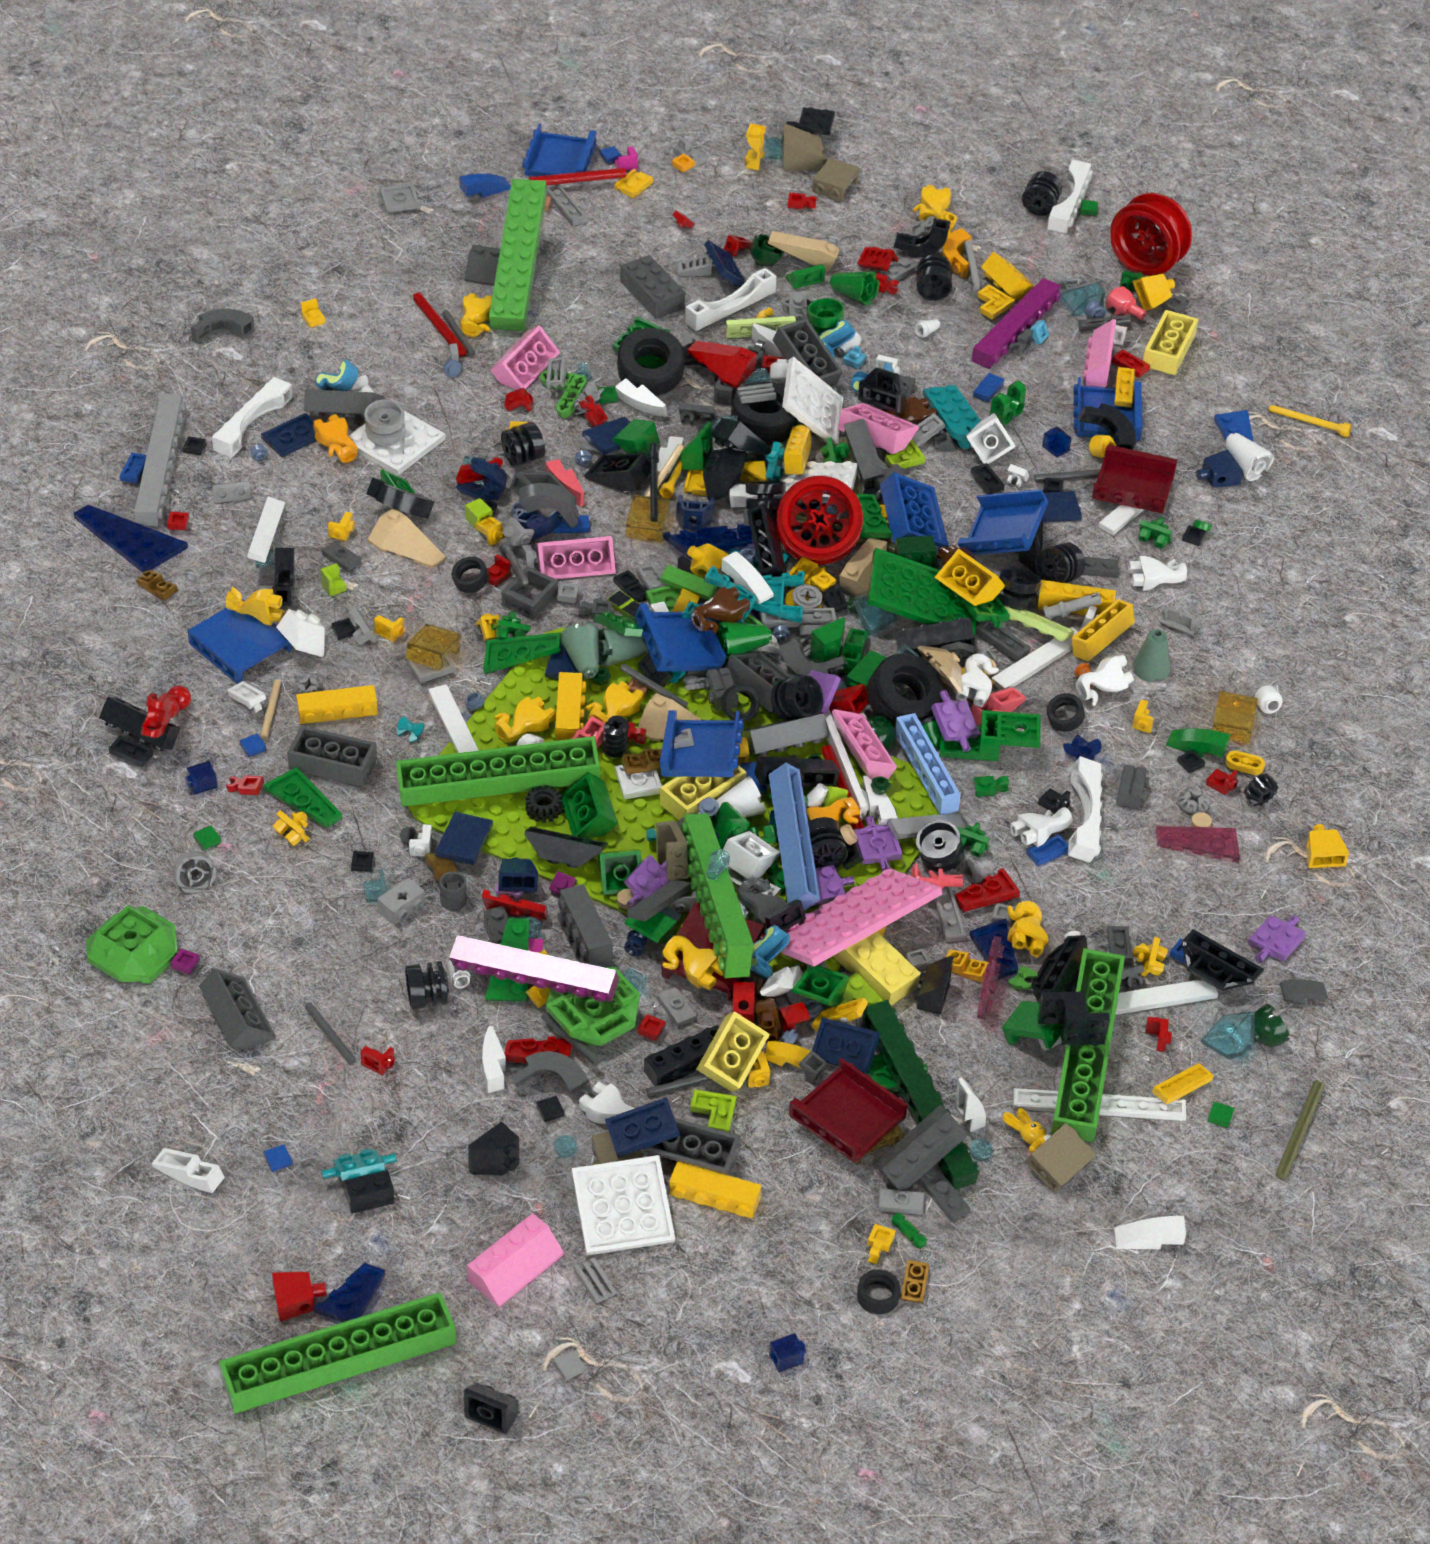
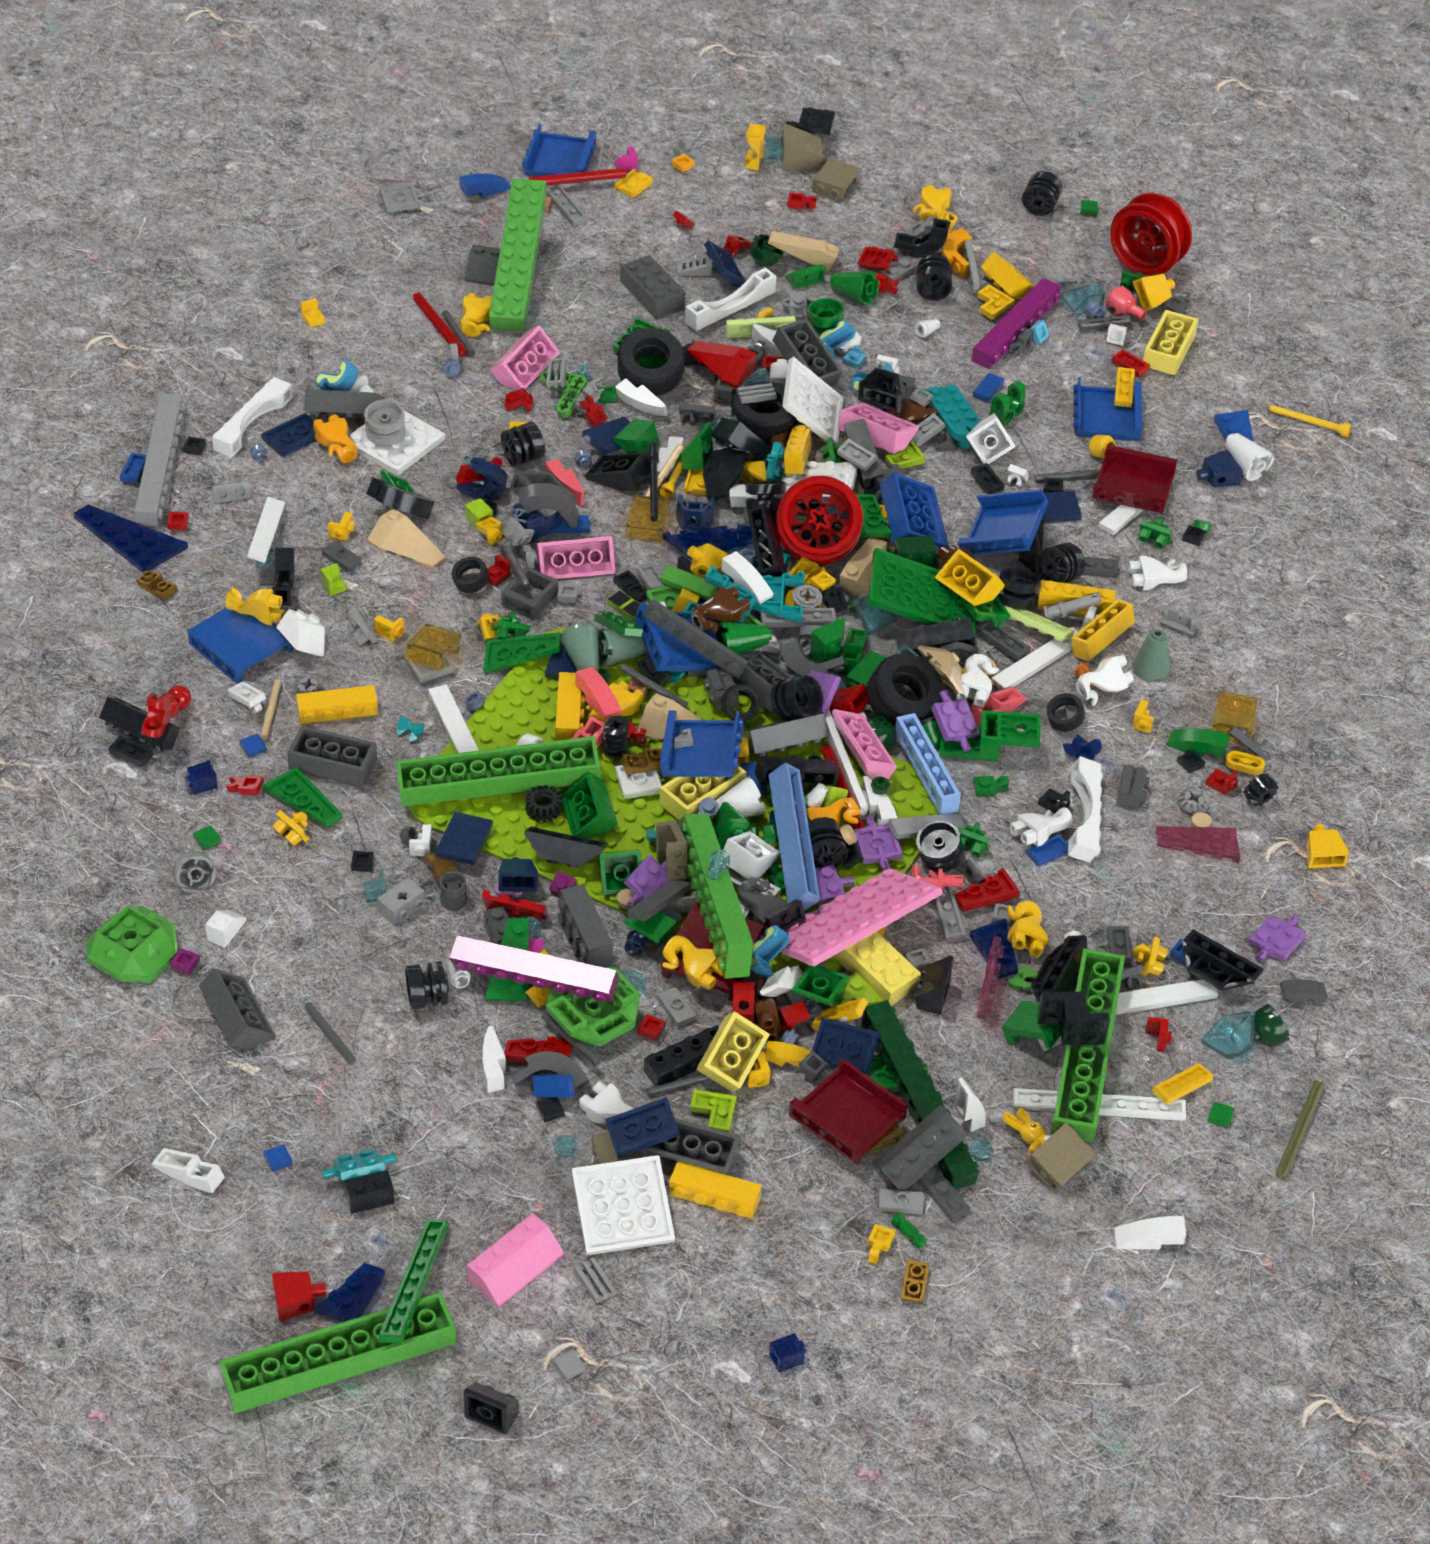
dark grey arch [191,309,255,343] -> none
black tile [331,618,356,640] -> none
red bracket [360,1046,395,1075] -> none
black slope [468,1121,519,1176] -> none
yellow hips [494,696,556,743] -> none
dark grey plate [578,599,612,618] -> none
blue tile [600,146,622,164] -> none
light grey piece [683,675,706,691] -> none
sand blue plate [772,625,790,642] -> none
black tyre [857,1269,901,1315] -> none
yellow slope [945,949,990,982] -> none
clear blue panel [1042,426,1072,458] -> none
white arch [1048,160,1093,234] -> none
black arch [1079,403,1136,450] -> none
bright pink slope [1083,319,1116,388] -> none
white head [1254,685,1283,714] -> none
none -> white slope [205,910,247,948]
none -> green tile [378,1219,449,1344]
none -> blue tile [532,1074,575,1098]
none -> coral slope [575,667,622,719]
none -> dark grey plate [644,599,749,679]
none -> clear orange slope [771,431,788,449]
none -> light grey plate [837,438,877,472]
none -> light grey tile [910,388,934,407]
none -> dark grey plate [1227,726,1268,757]

